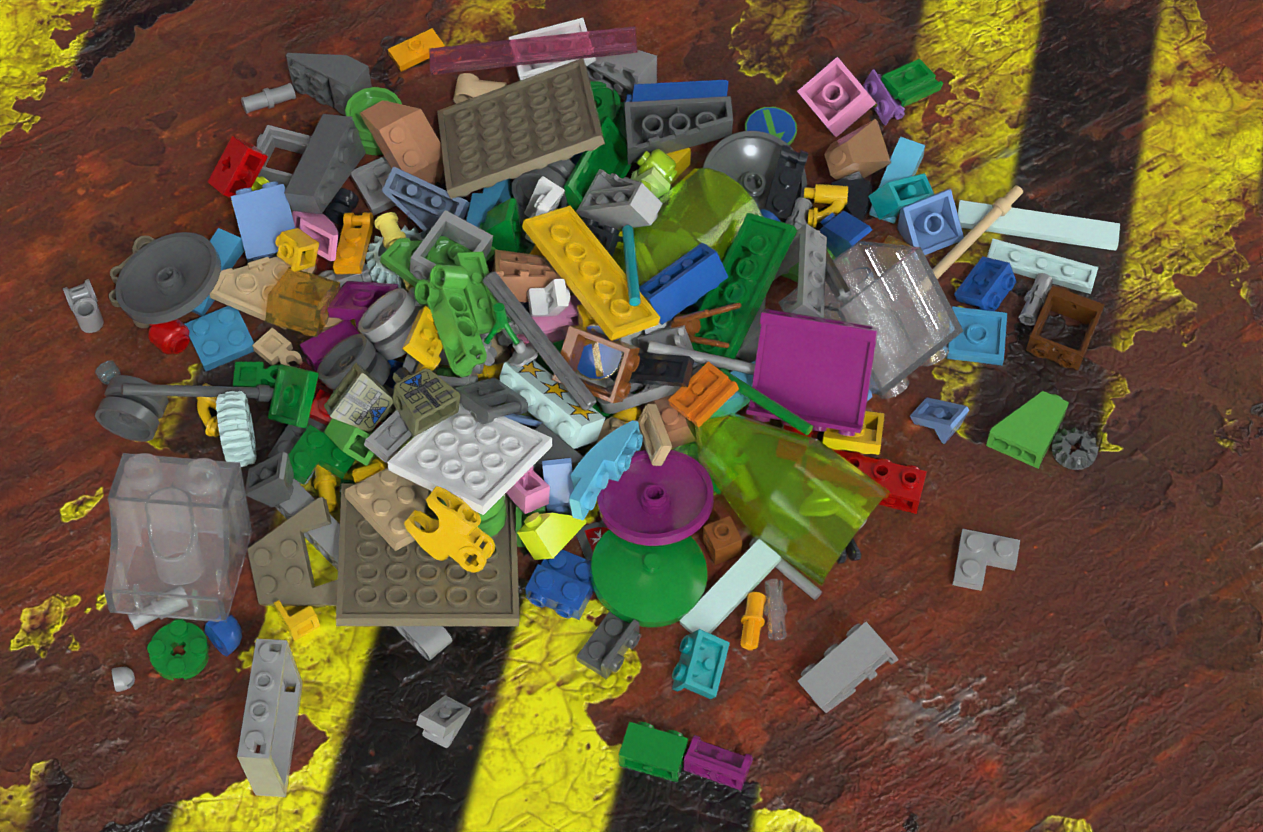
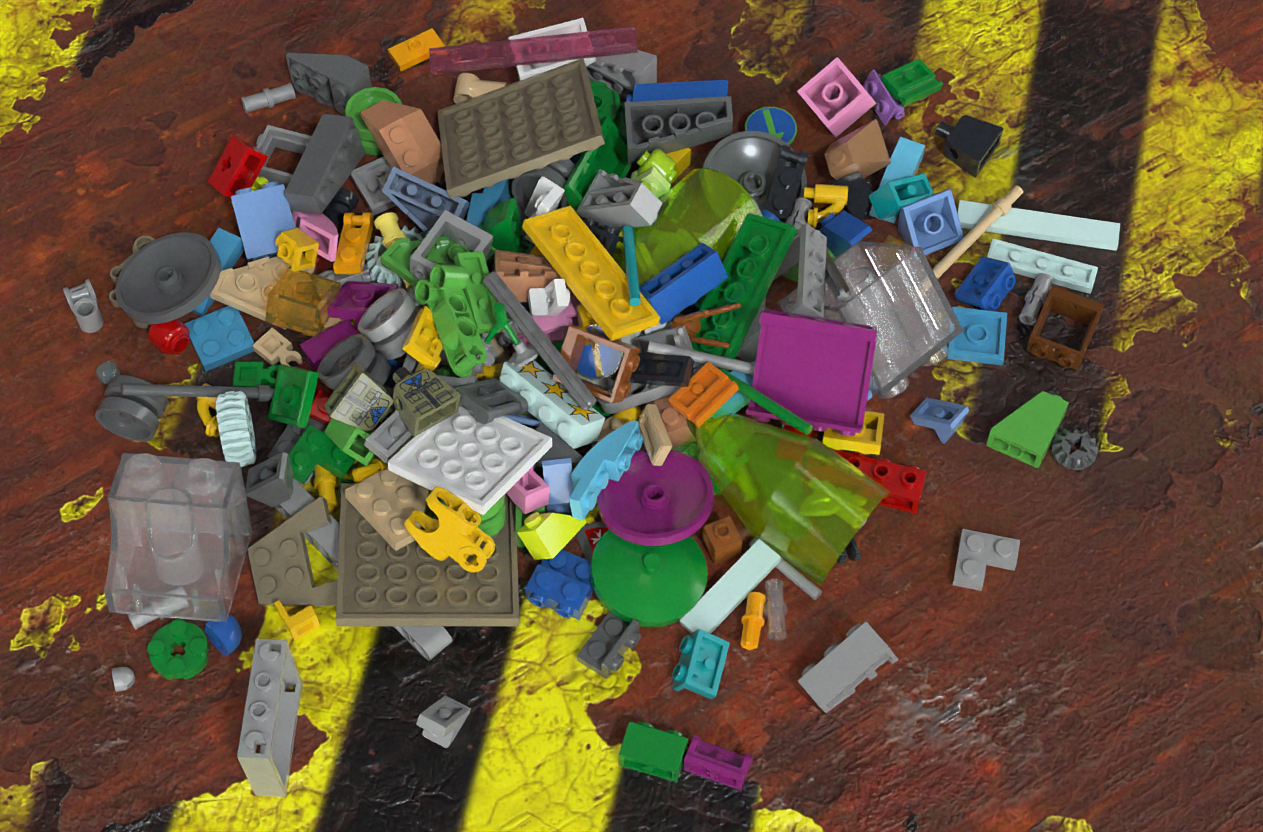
none -> black torso [935,115,1004,178]

